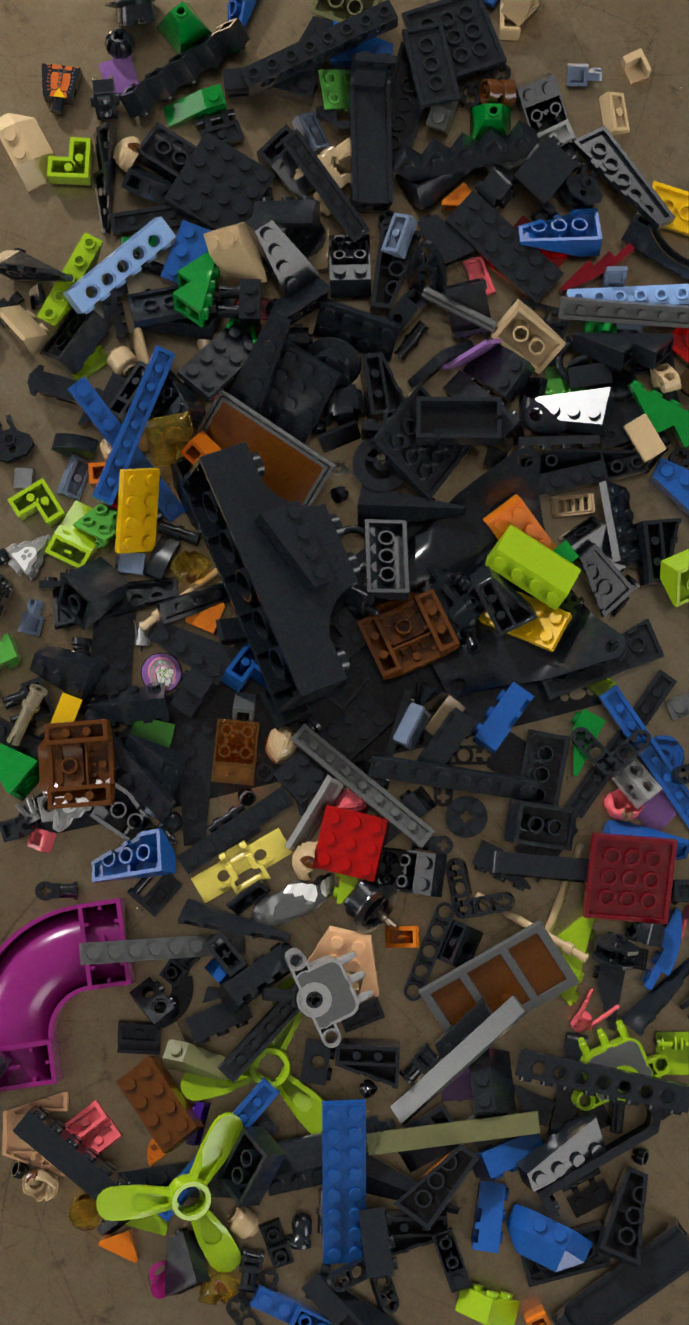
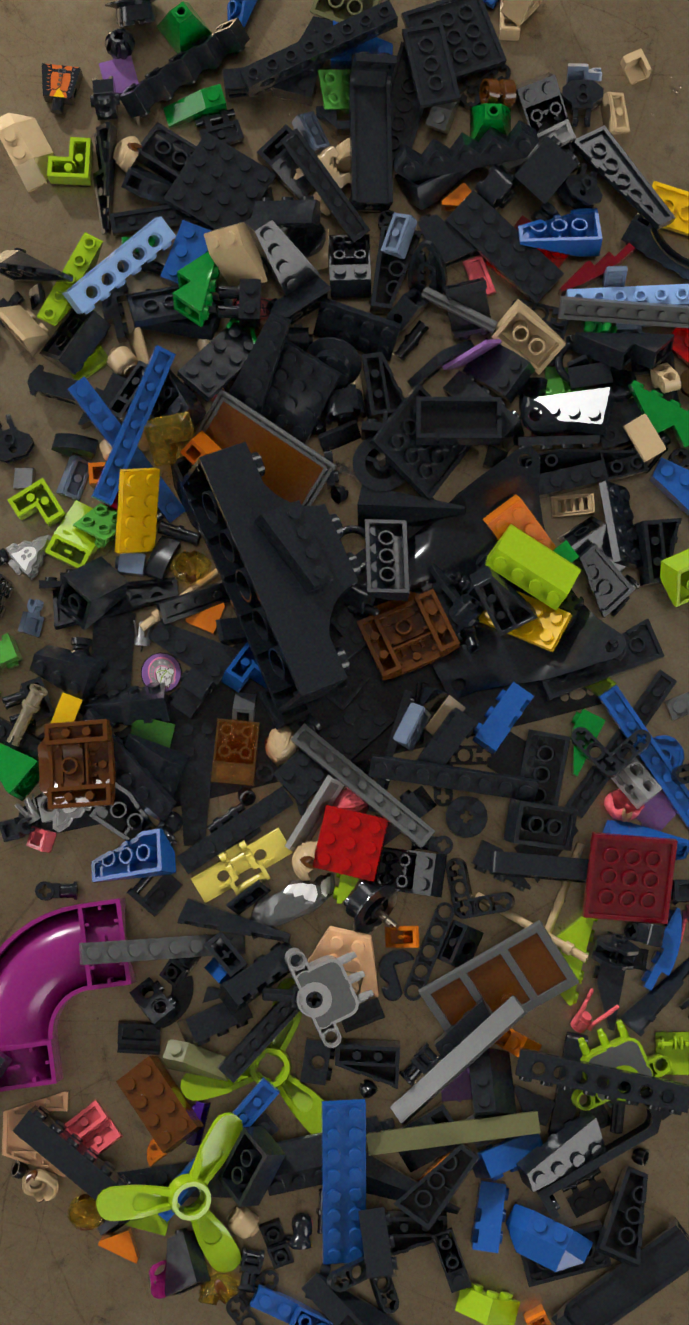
none -> black plate [324,451,339,489]
none -> black animal [378,949,414,1001]
none -> orange slope [494,1028,542,1057]
none -> black hinge [561,79,604,127]

